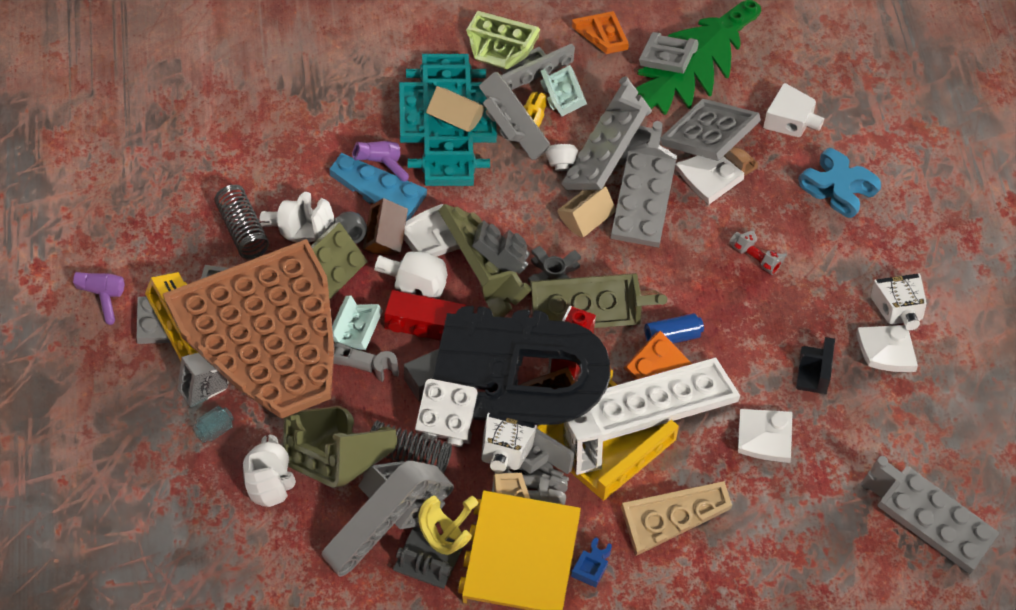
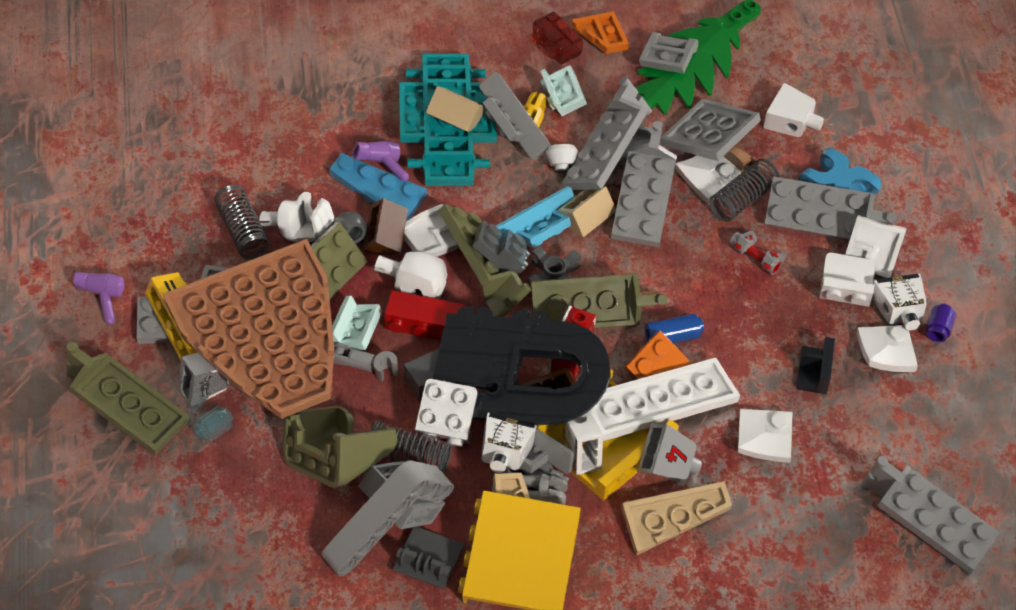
white piece [243,435,296,507] -> none
light yellow helmet [418,496,478,555] -> none
yellowish green wedge [466,11,540,70] -> none
light grey bracket [500,44,575,90] -> none
blue plate [571,538,612,588] -> none
none -> olive hinge [67,342,190,456]
none -> medium azure bracket [496,186,574,247]
none -> clear red brick [532,11,583,65]
none -> light grey torso [637,423,702,480]
none -> dark grey piece [709,158,780,222]
none -> light grey hinge [764,176,897,240]
none -> white bracket [819,253,875,307]
none -> white plate [845,215,907,278]
none -> dark purple brick [926,304,957,342]

